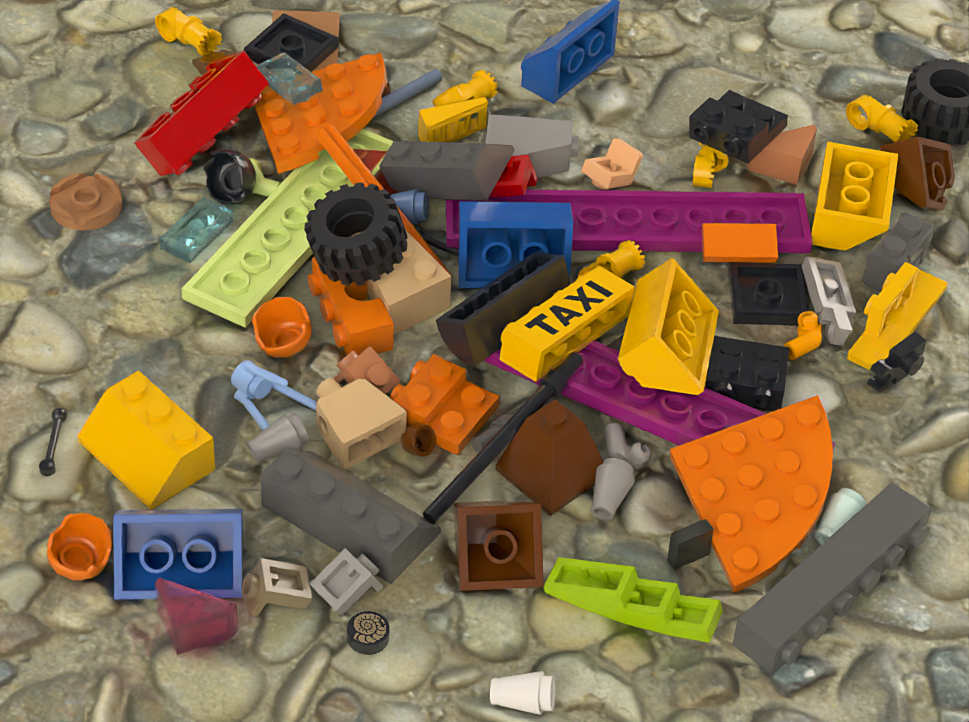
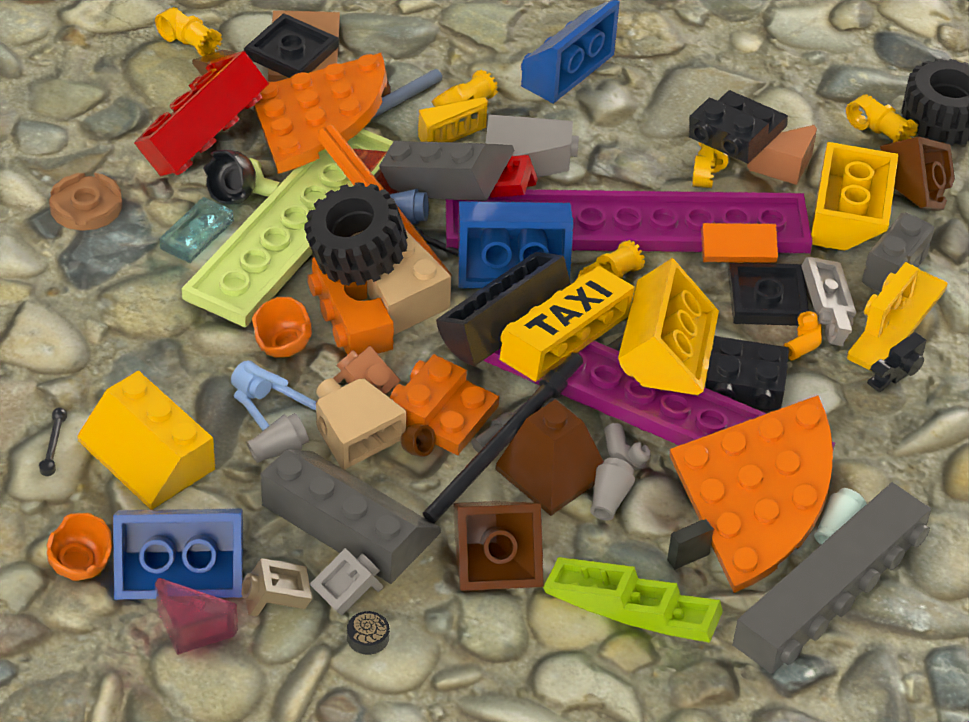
clear light blue plate [256,52,323,105] -> none
white cone [490,671,555,715] -> none
light nougat bracket [581,138,643,190] -> none

